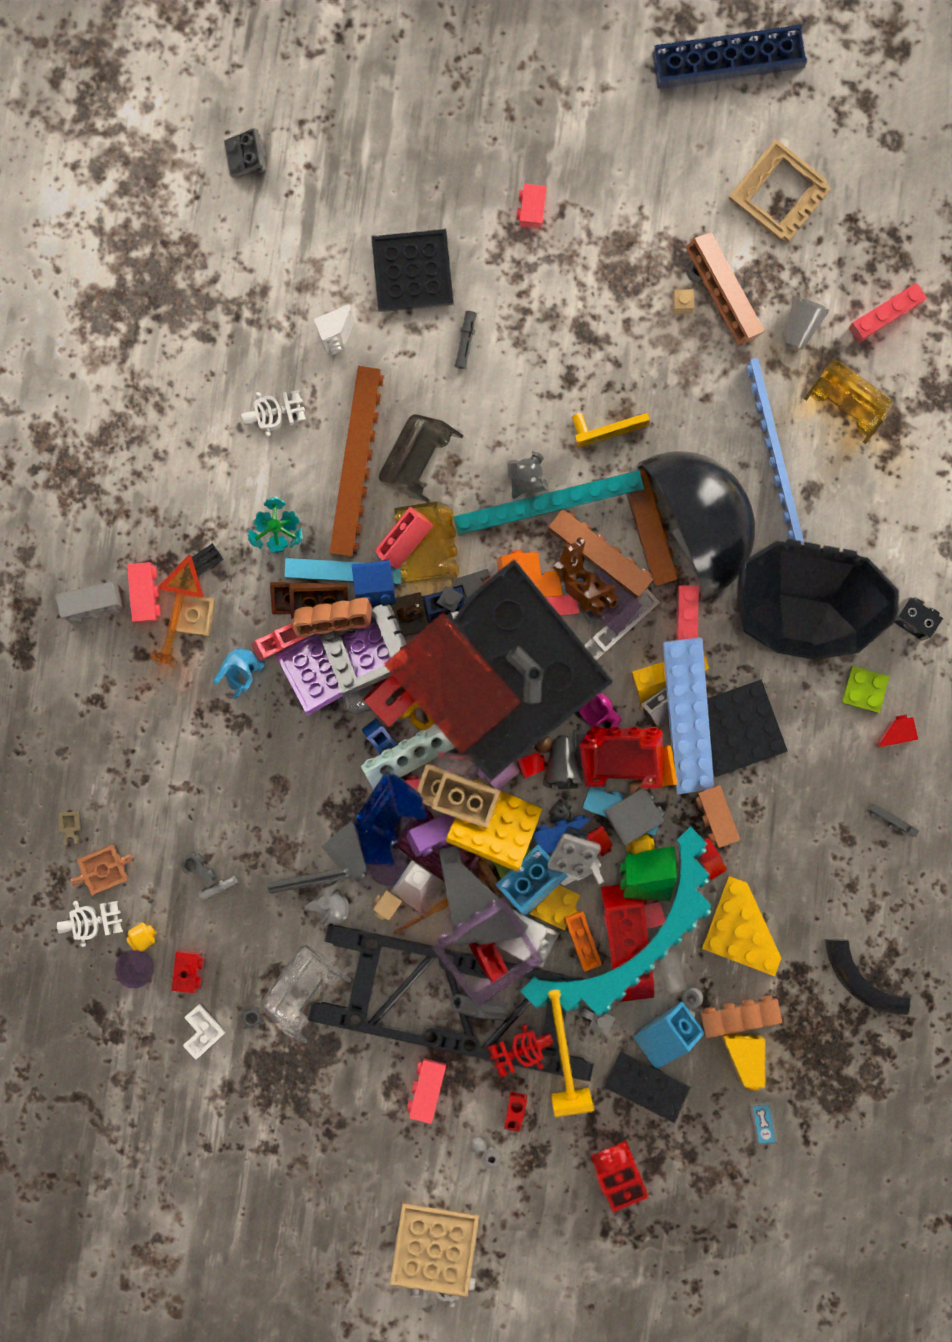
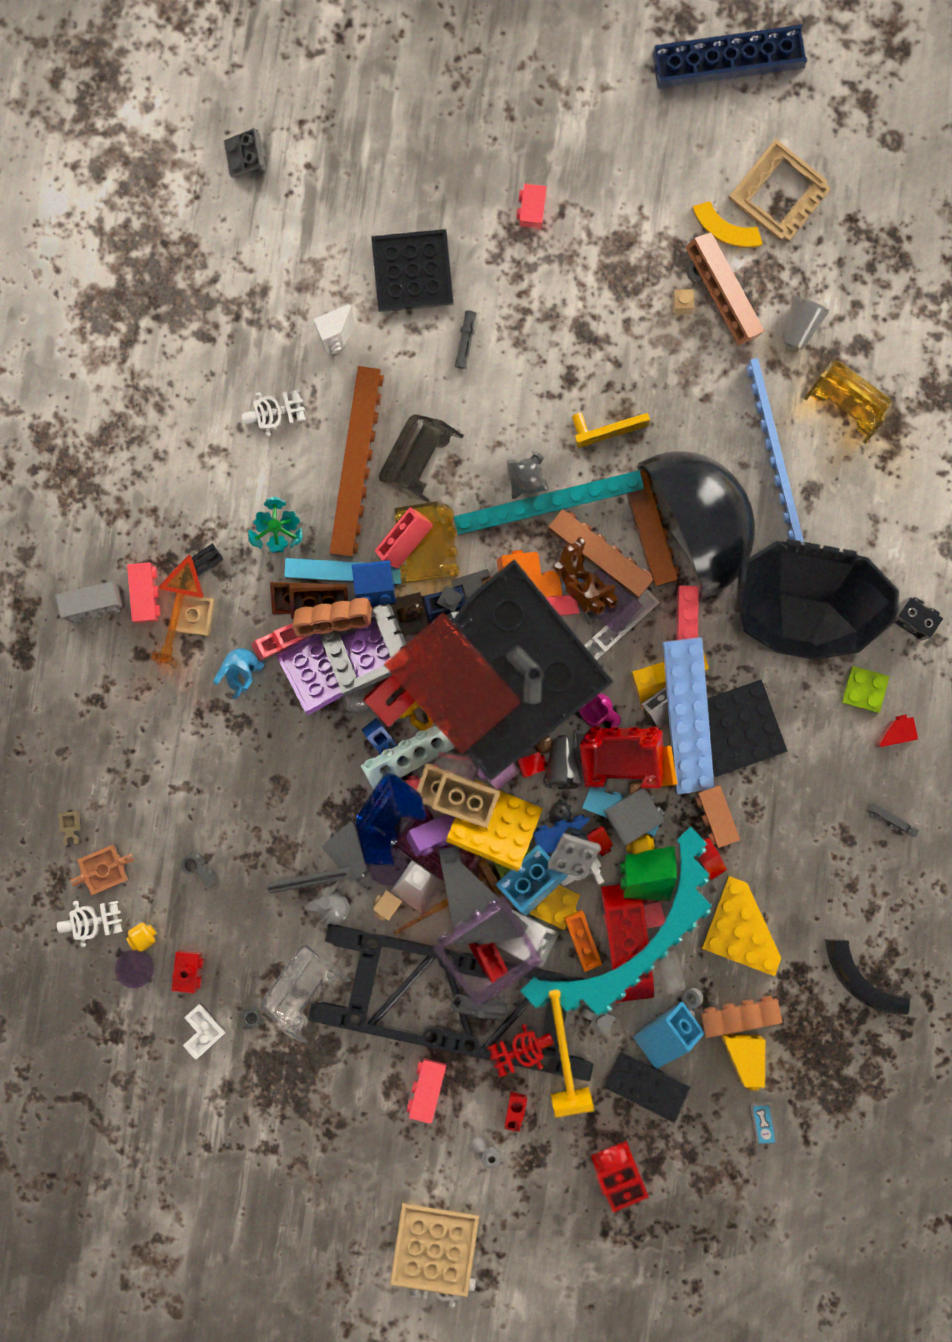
light grey piece [197,875,239,900] -> none
coral brick [848,283,927,344] -> none
none -> yellow tile [692,201,763,248]

